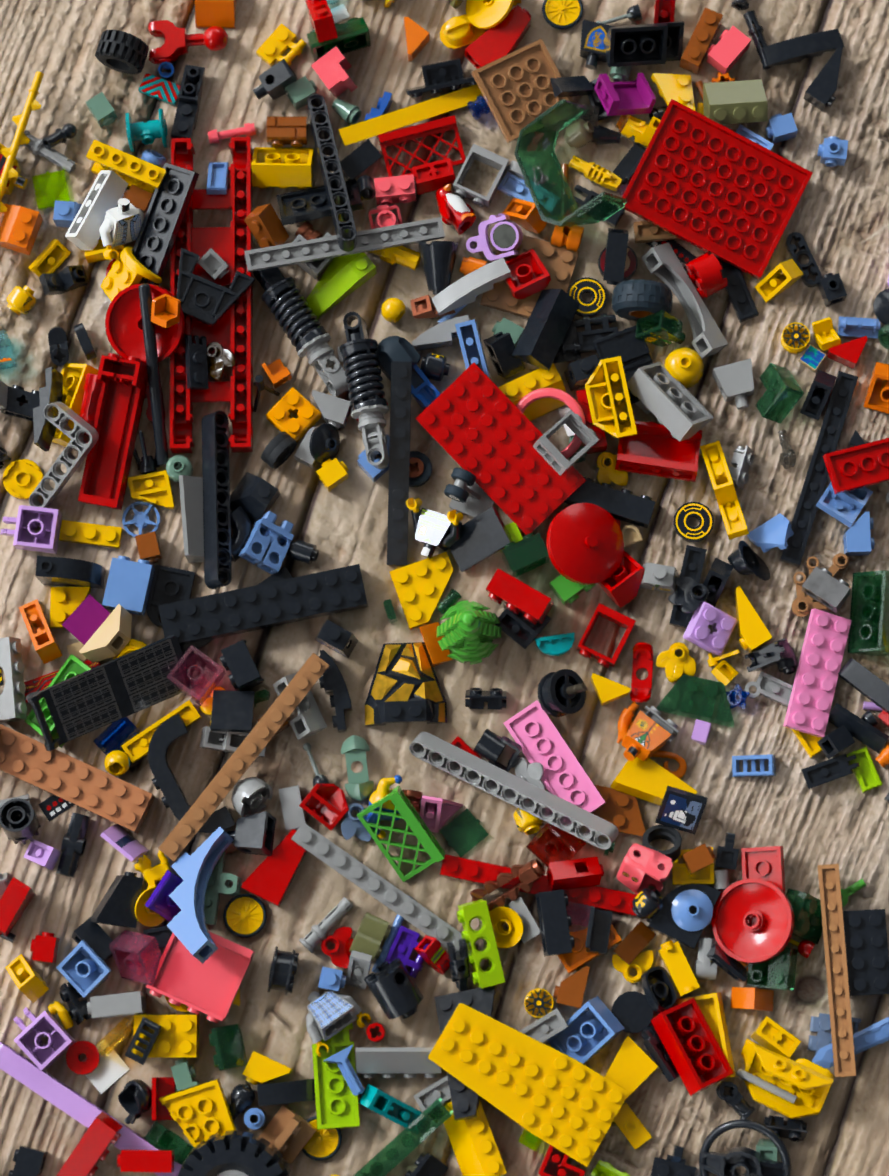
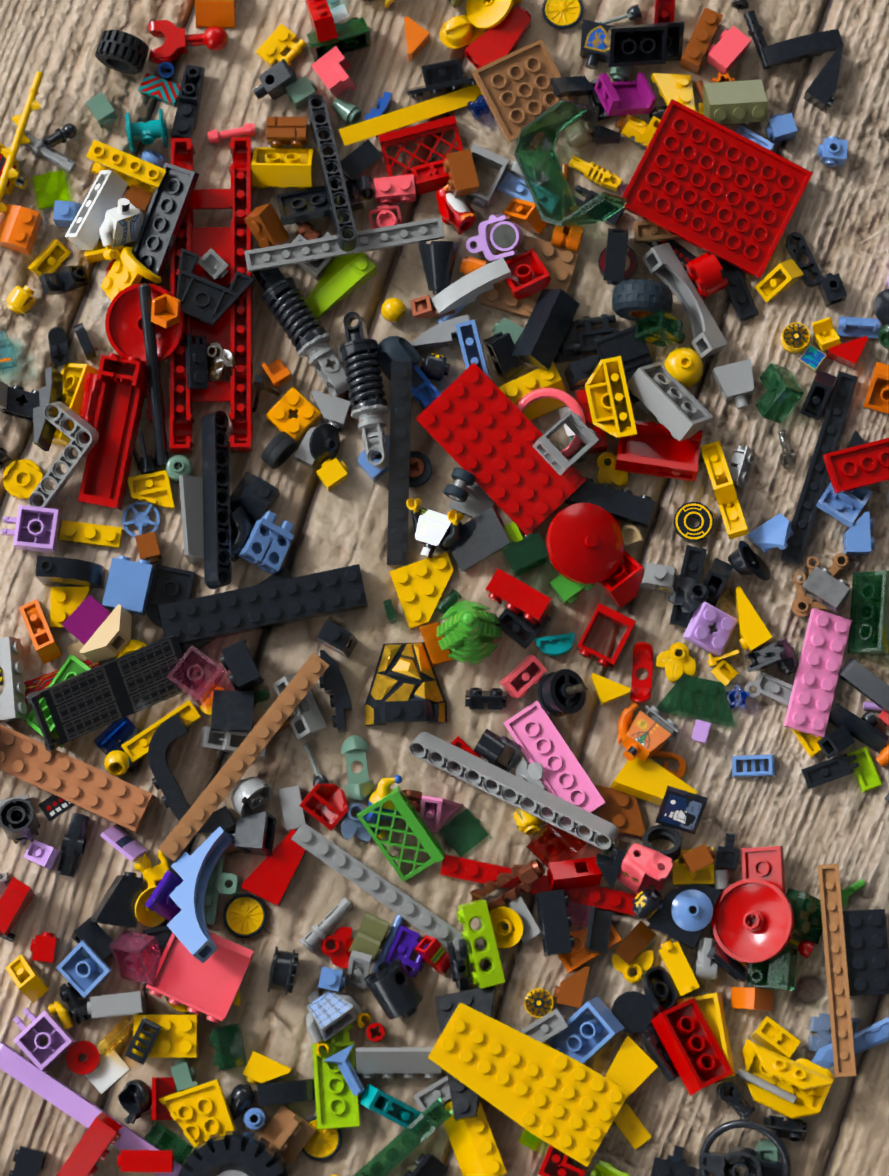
medium blue tile [206,162,229,195] -> none
black brick [287,540,319,565] -> none
yellow piece [368,246,421,271] -> none
black tile [567,277,607,317] -> none
black panel [613,143,645,187] -> none
none -> dark orange brick [443,149,480,197]
none -> coral brick [499,655,547,698]
none -> black slope [596,840,627,887]

